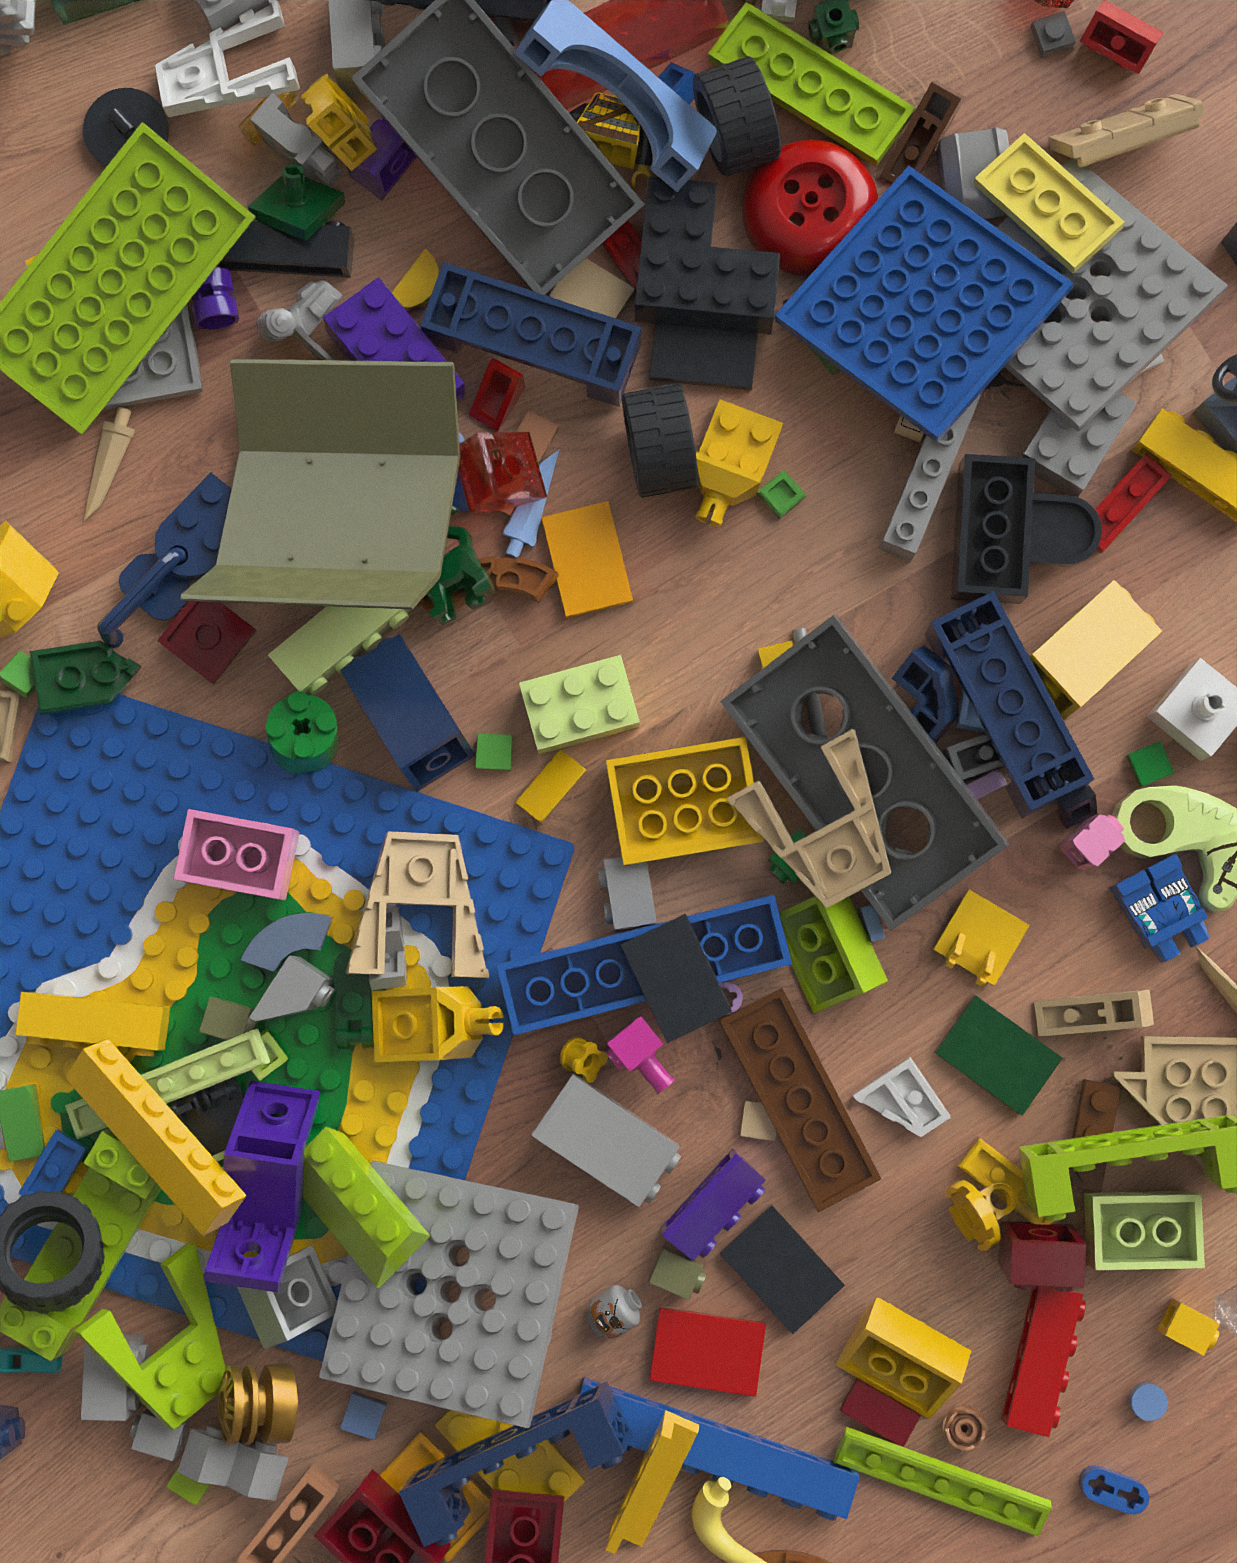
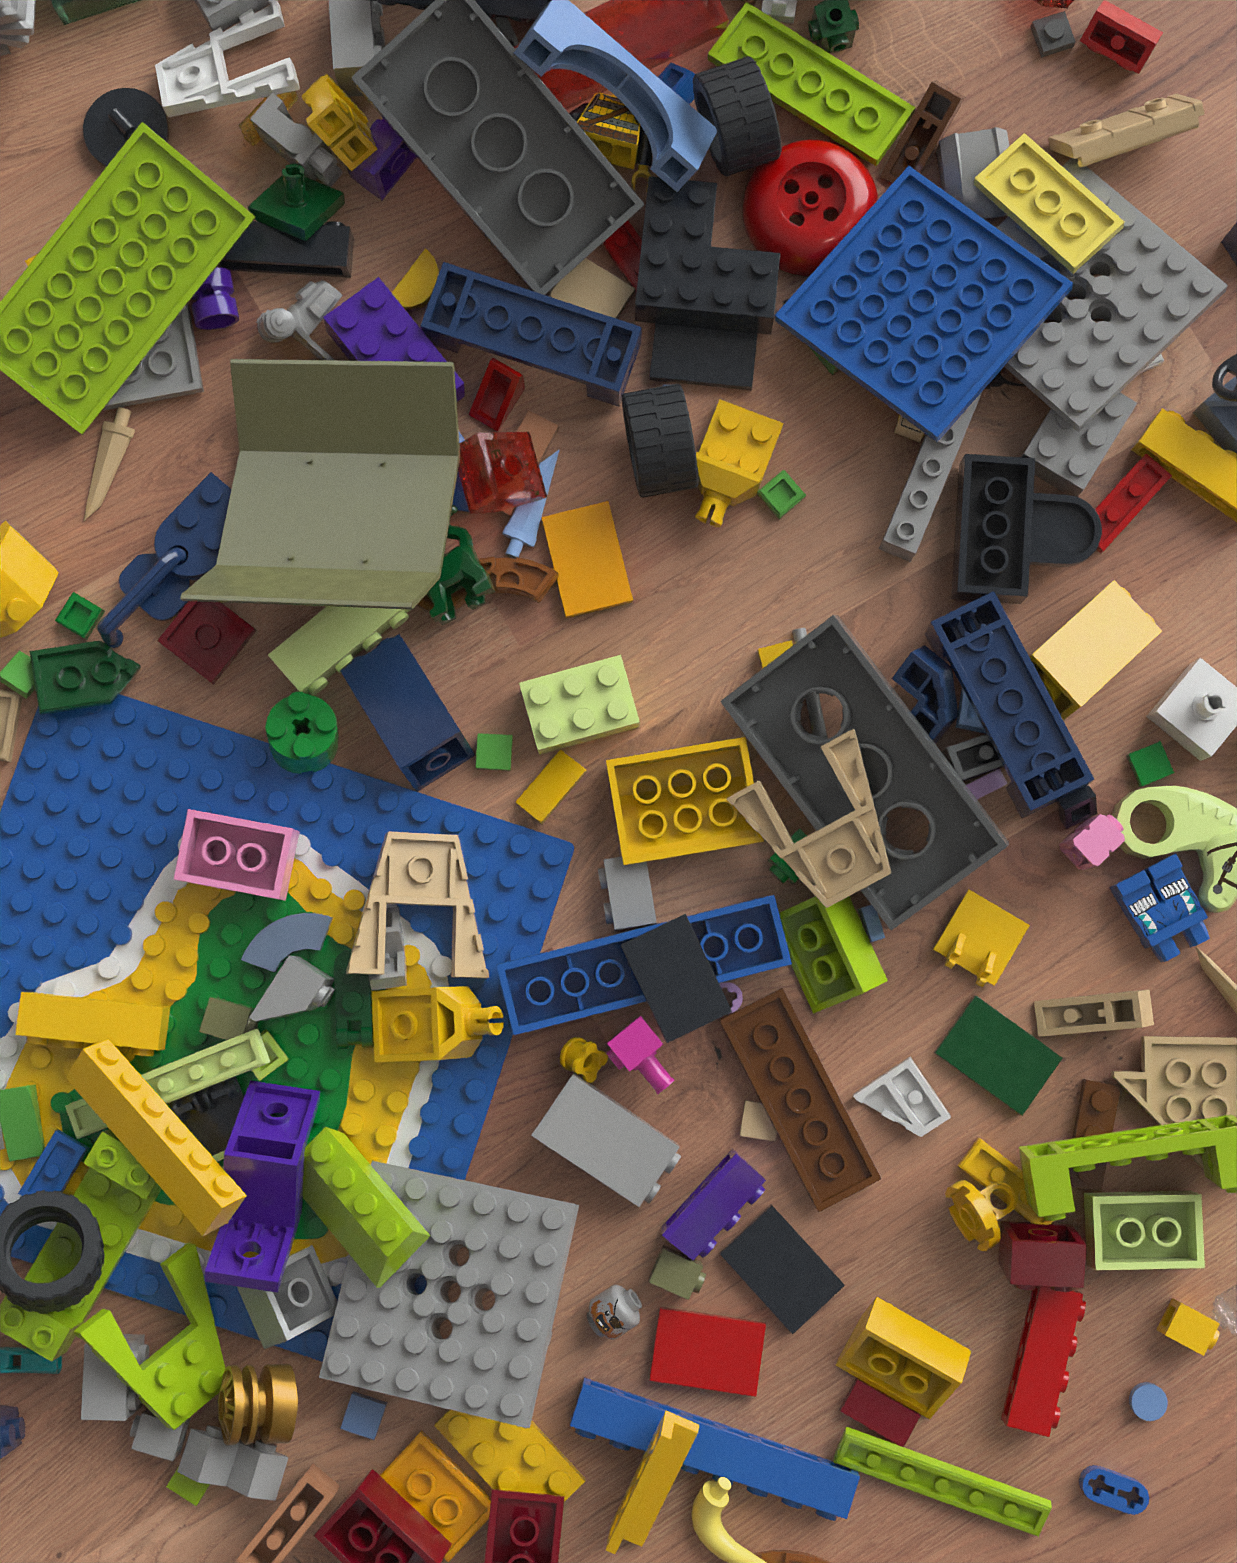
dark blue plate [399,1381,632,1547] -> none
nougat plate [942,1406,988,1452] -> none
none -> green tile [55,592,105,640]

